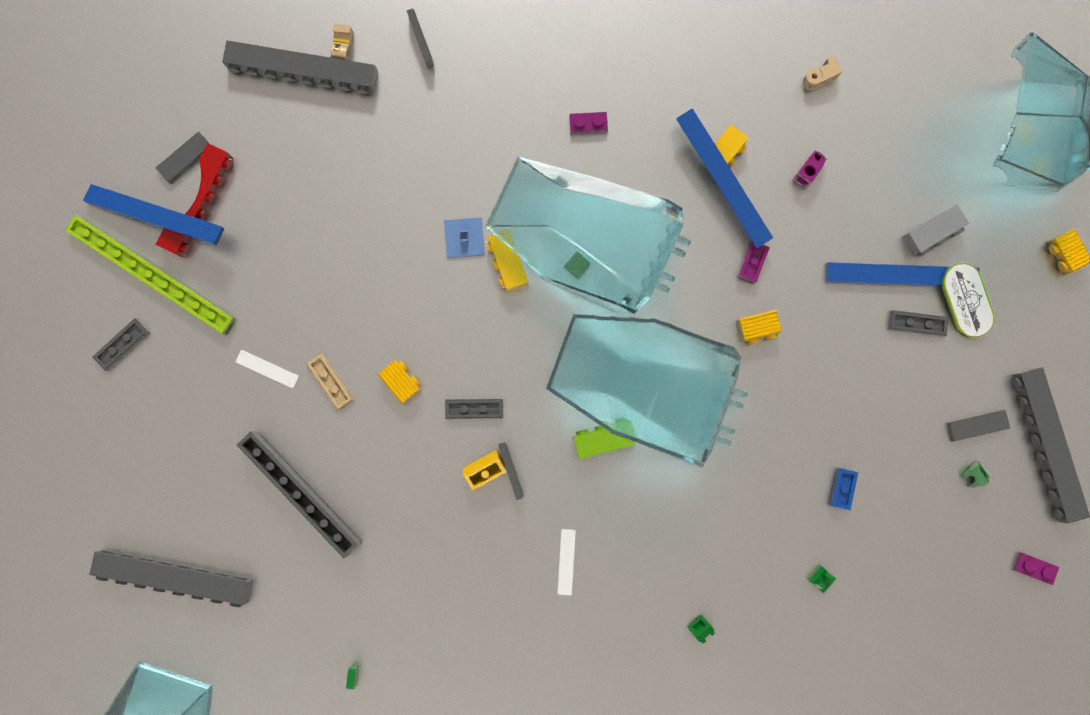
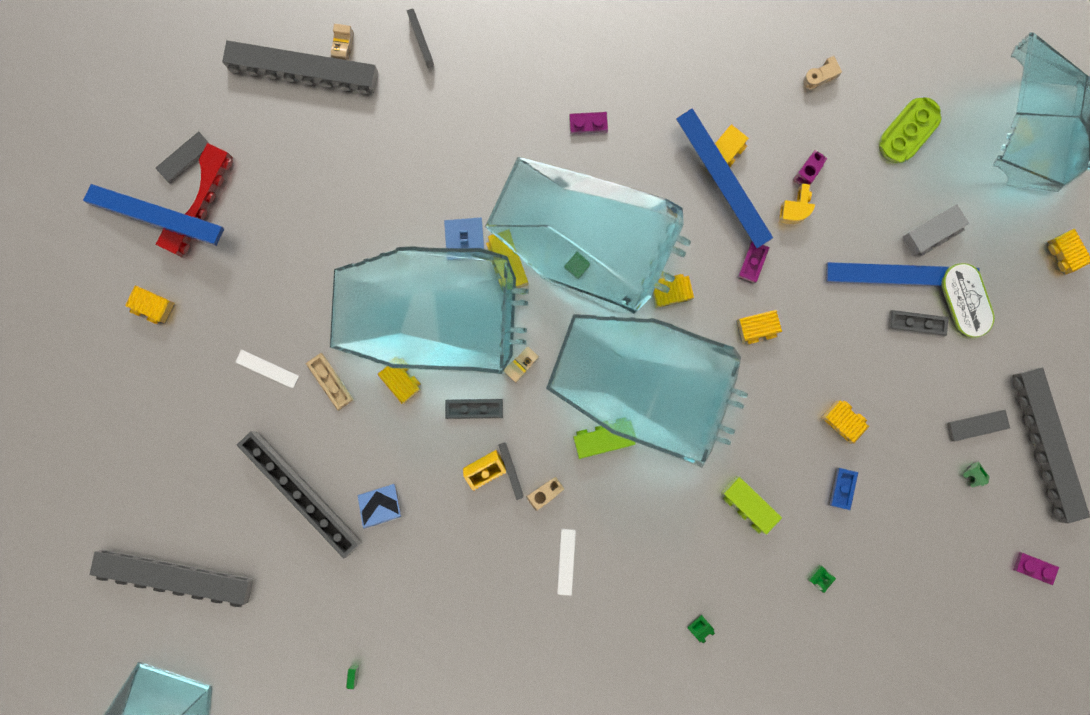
lime plate [65,215,235,334] -> none
dark grey tile [92,318,150,371] -> none
none -> yellow brick [125,285,175,324]
none -> clear light blue windscreen [330,246,529,374]
none -> medium blue piece [357,484,401,529]
none -> tan leg [503,346,539,383]
none -> tan leg [526,477,564,511]
none -> yellow brick [650,274,694,308]
none -> lime brick [721,476,782,535]
none -> yellow brick [778,184,815,224]
none -> yellow brick [821,400,869,444]
none -> lime tile [879,97,942,163]

